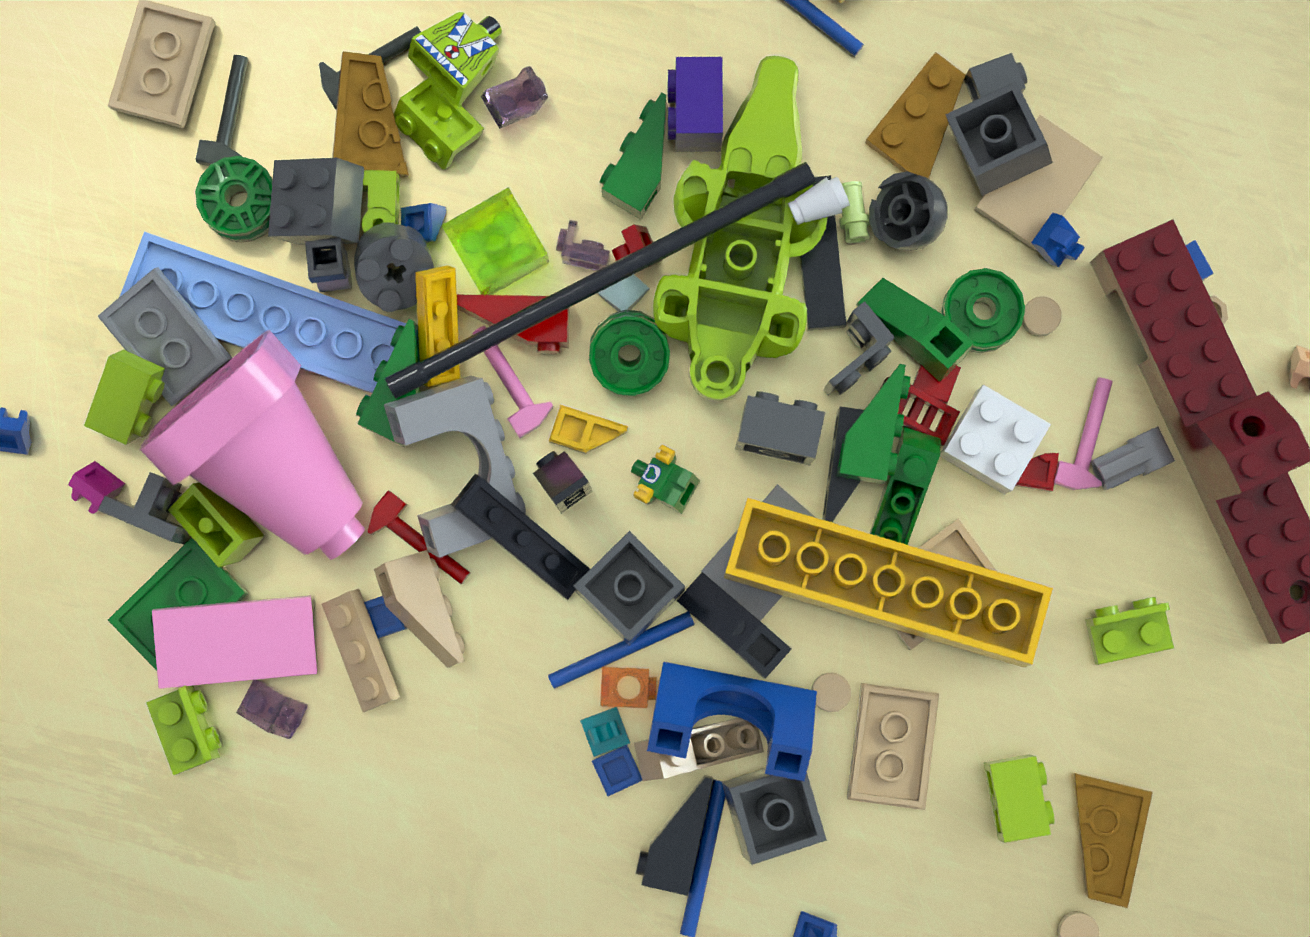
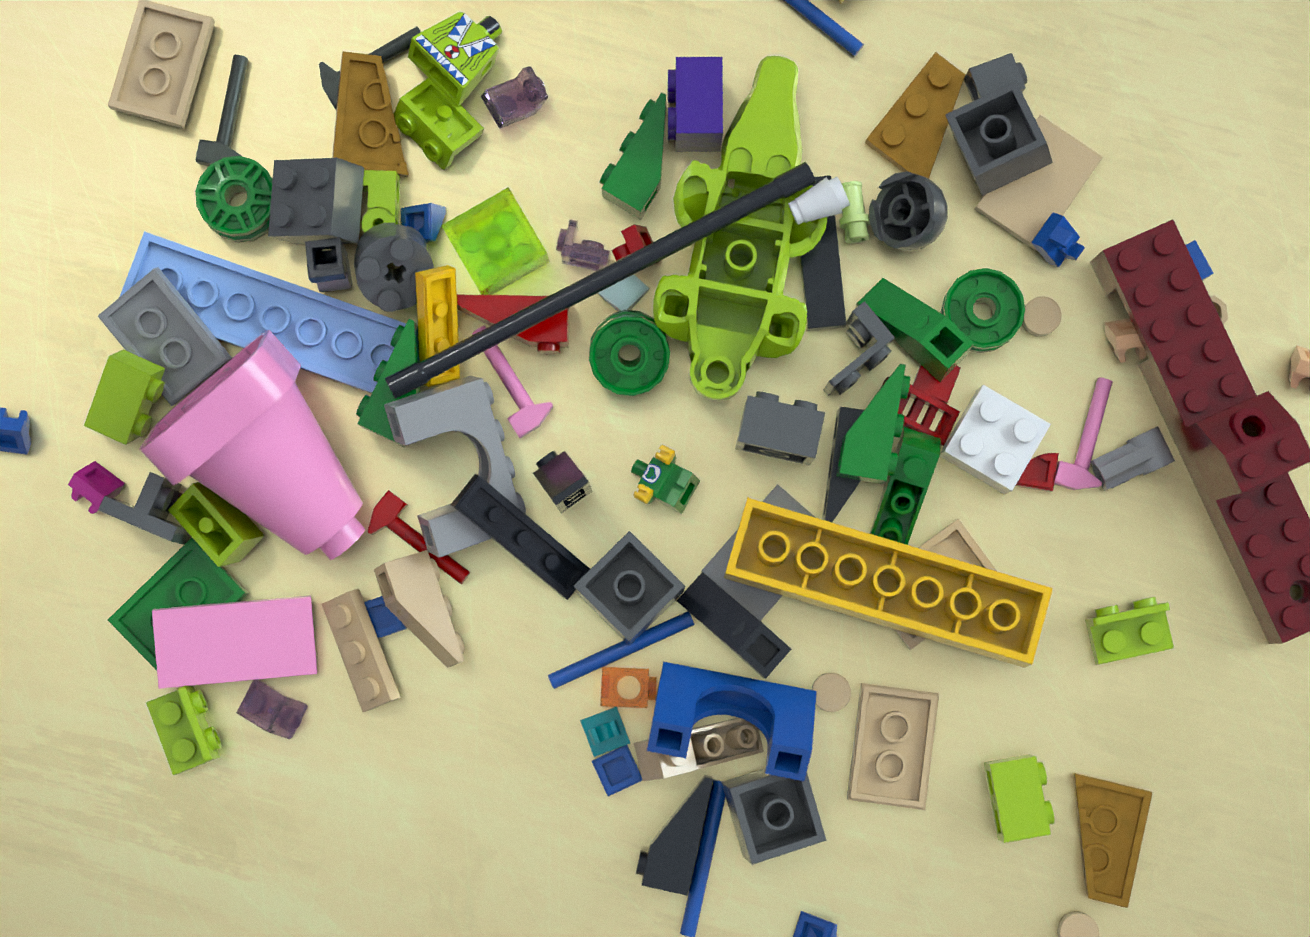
yellow tile [549,405,628,454] -> none
none -> light nougat tile [1105,318,1147,363]

